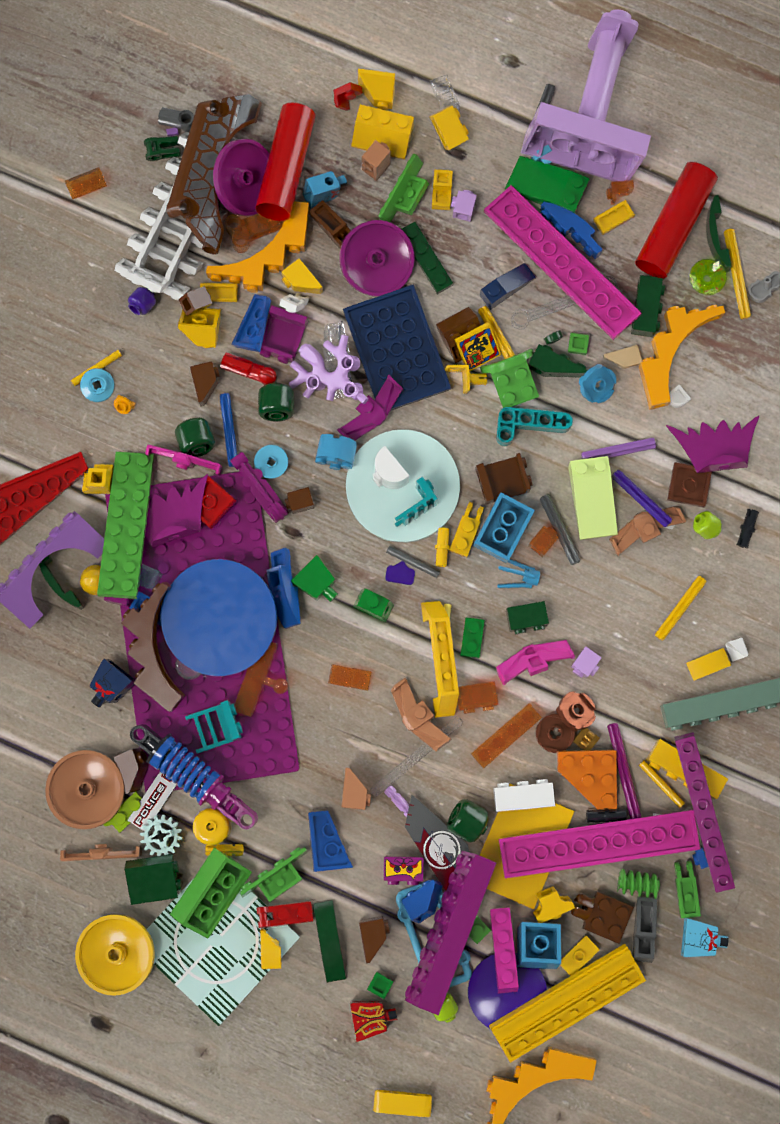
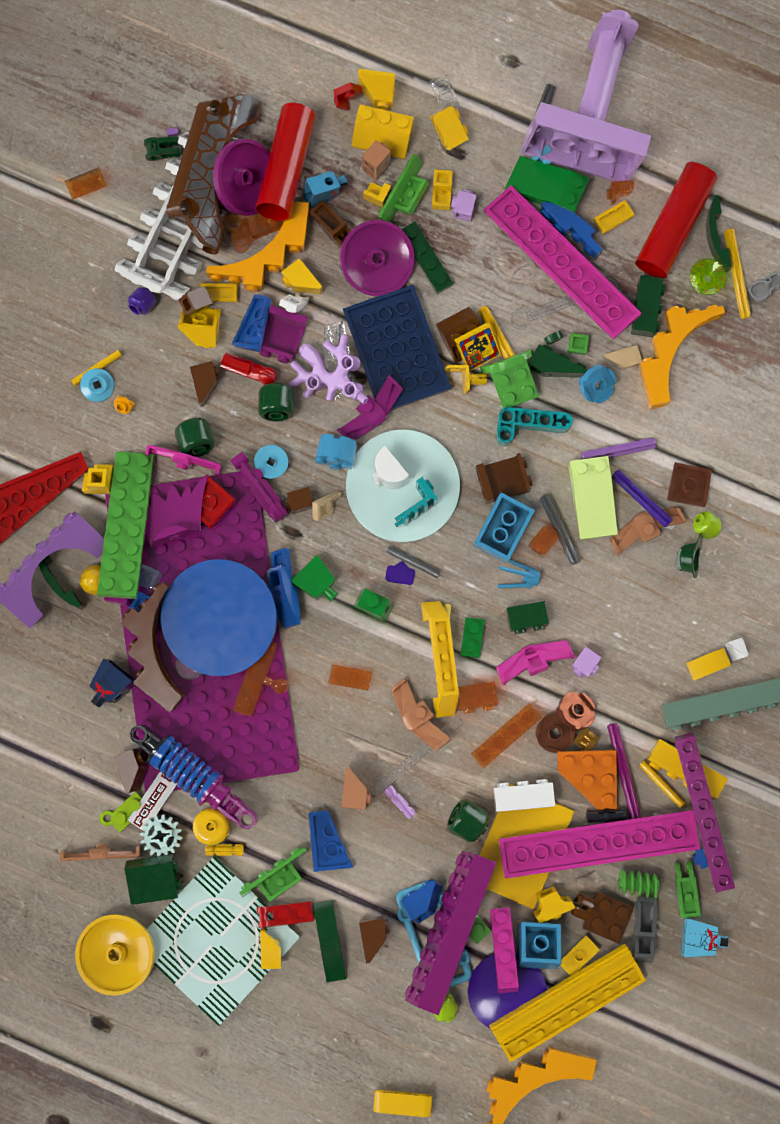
nougat dish [45,750,125,829] -> none
dark grey piece [158,107,194,132] -> none
bright green slope [170,848,252,939] -> none
teal plate [185,700,243,754] -> none
blue axle [220,393,238,467] -> none
torso [350,1001,398,1042] -> none
green plate [367,971,394,999] -> none
brick [384,856,423,885] -> none
sticker [405,795,469,891] -> none
yellow pin [435,528,450,567] -> none
yellow hinge [449,502,484,558] -> none
dark blue slope [480,263,536,310] -> none
yellow axle [655,576,707,641] -> none
magenta piece [666,416,759,473] -> none
white tile [669,385,691,408] -> none
black pin [736,509,759,549] -> none
none -> tan tile [312,490,342,521]
none -> yellow panel [363,182,391,208]
none -> dark green piece [677,533,703,578]

